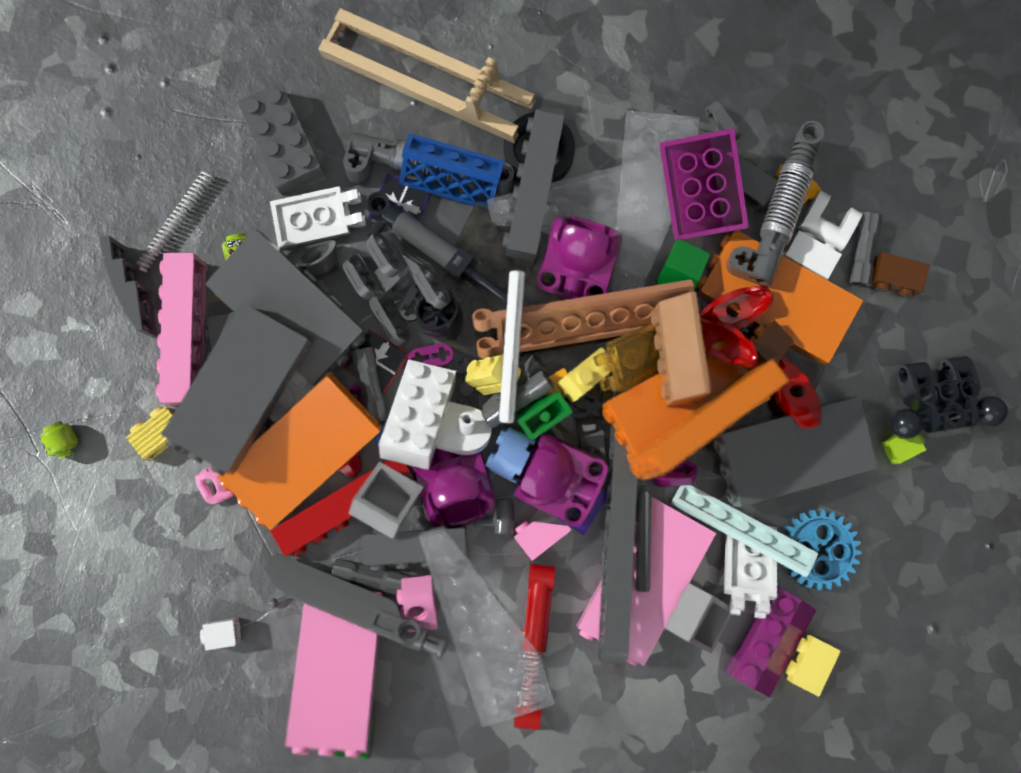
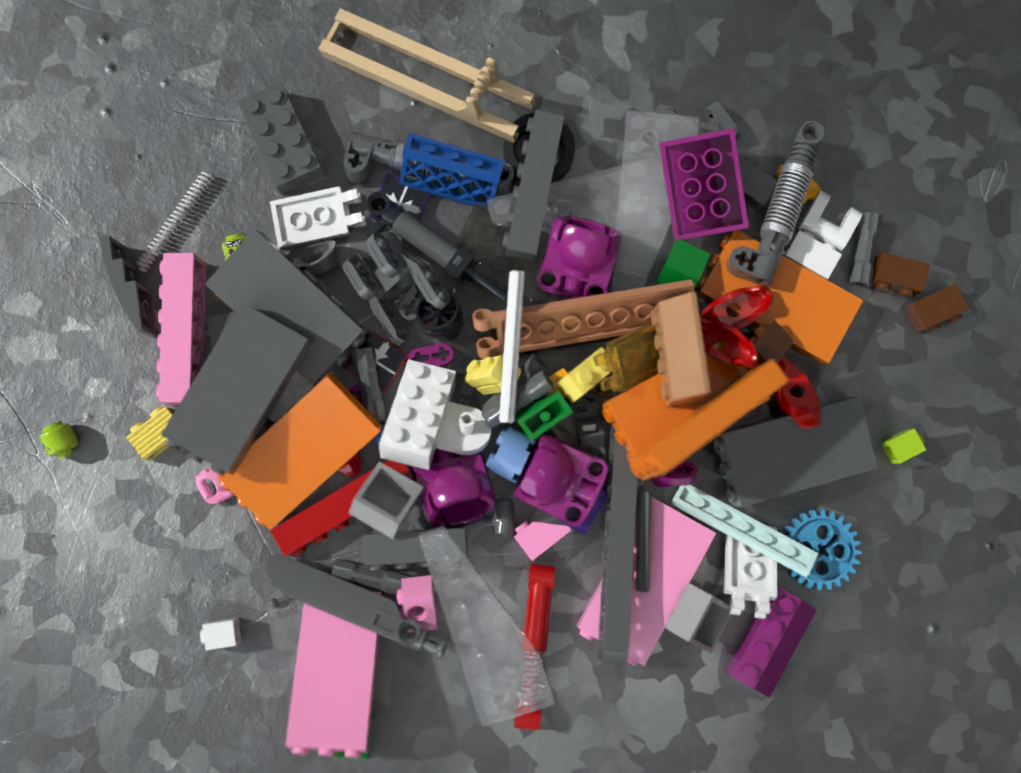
light yellow brick [785,634,841,697] -> none
black connector [890,356,1008,440] -> none
none -> reddish brown brick [904,283,969,333]

